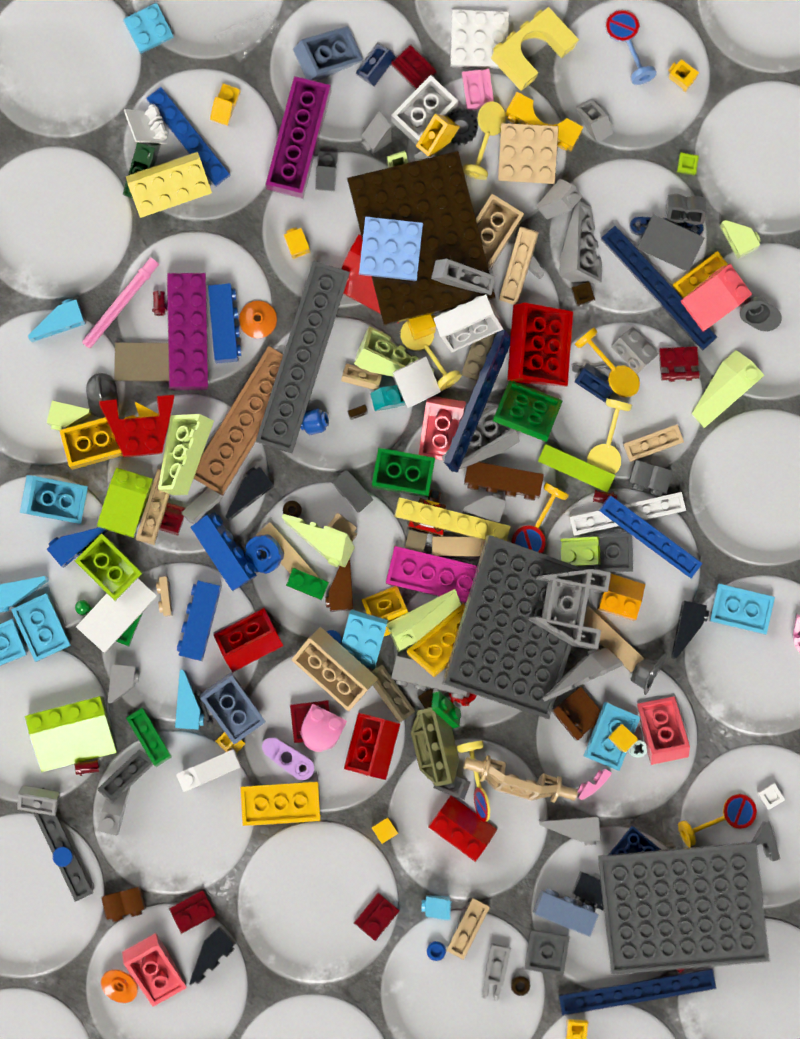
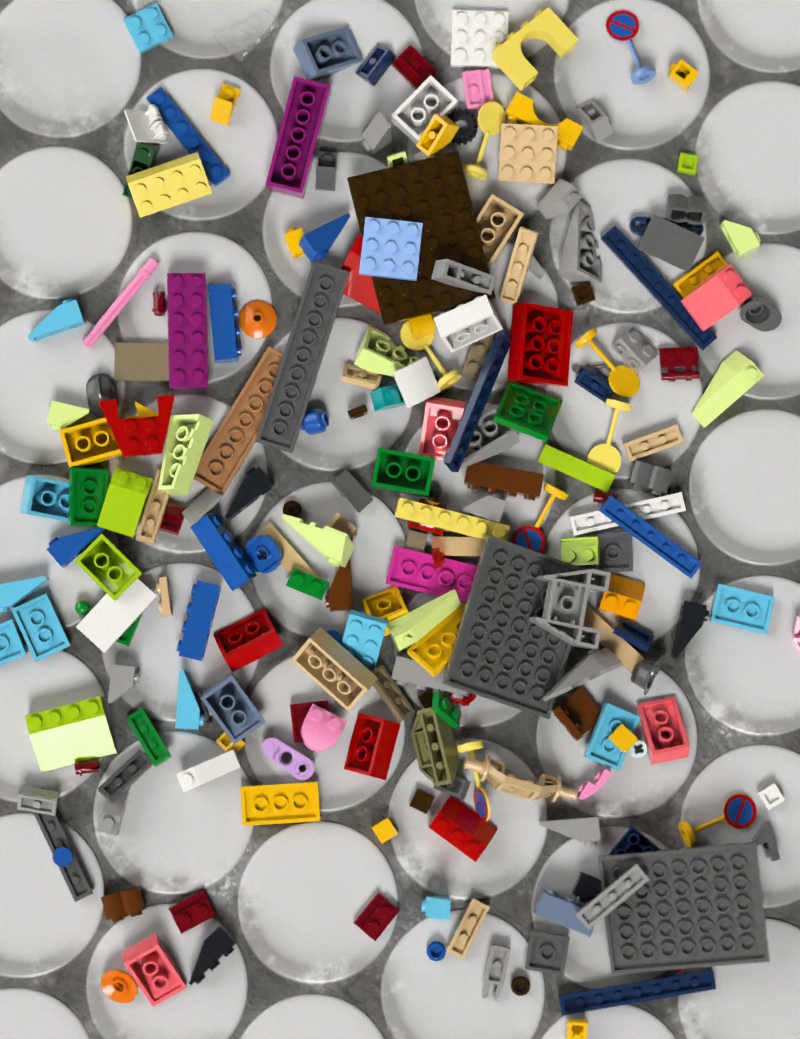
none -> green plate [68,468,109,527]
none -> blue slope [298,213,350,262]
none -> dark brown tile [409,788,435,814]
none -> clear red plate [431,548,445,569]
none -> light grey plate [576,864,650,930]
none -> dark blue plate [613,618,654,652]

